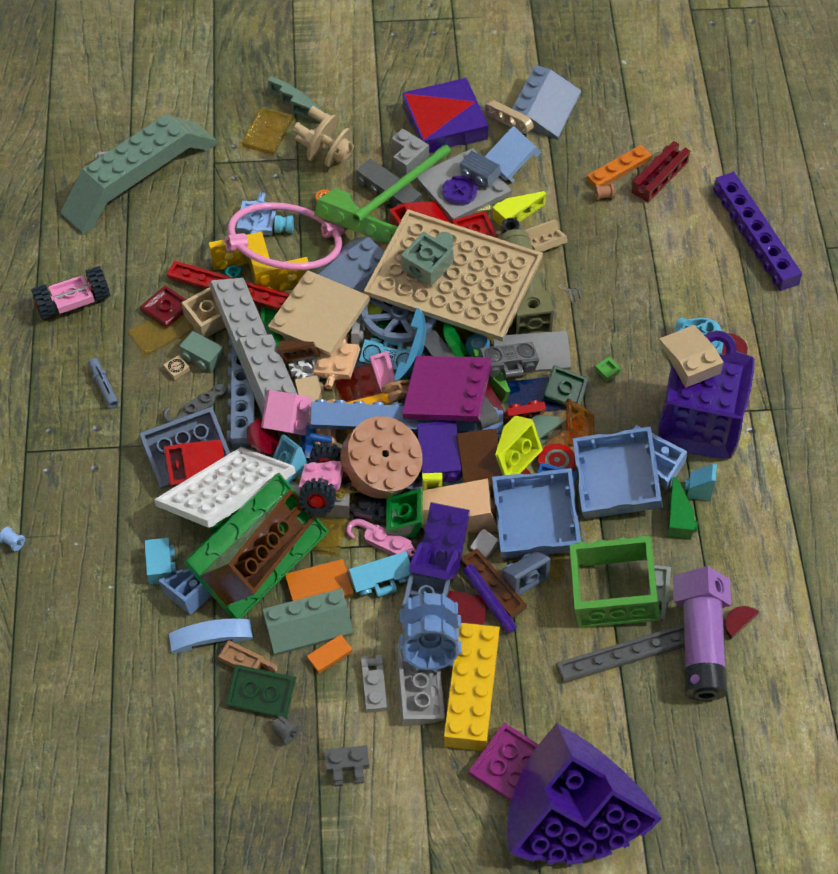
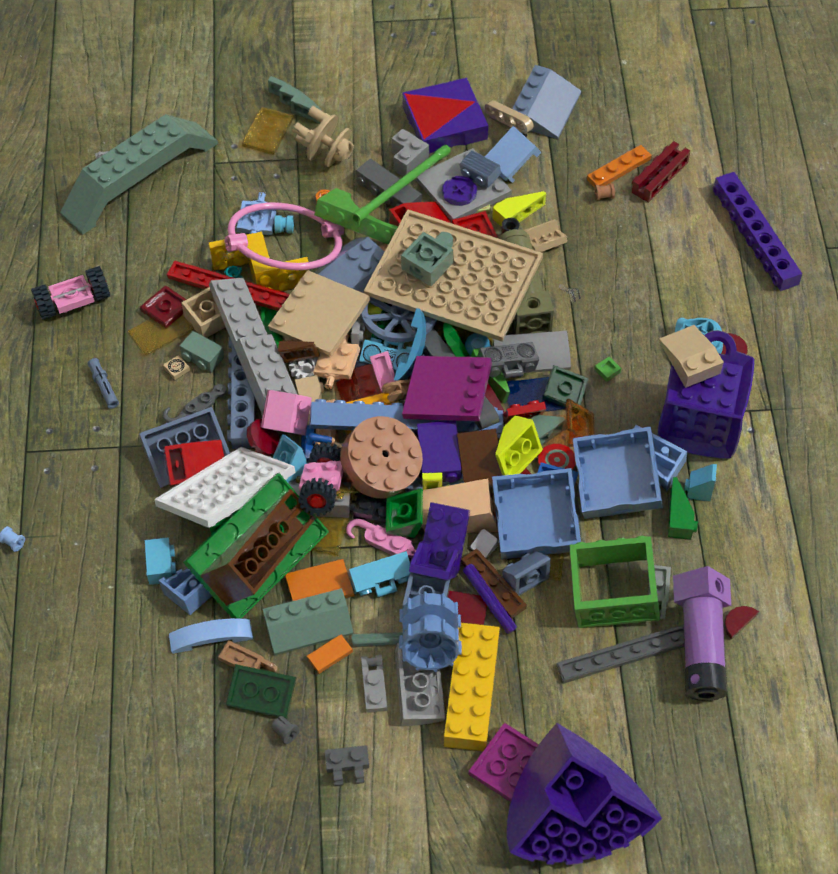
none -> sand green axle [352,632,403,646]

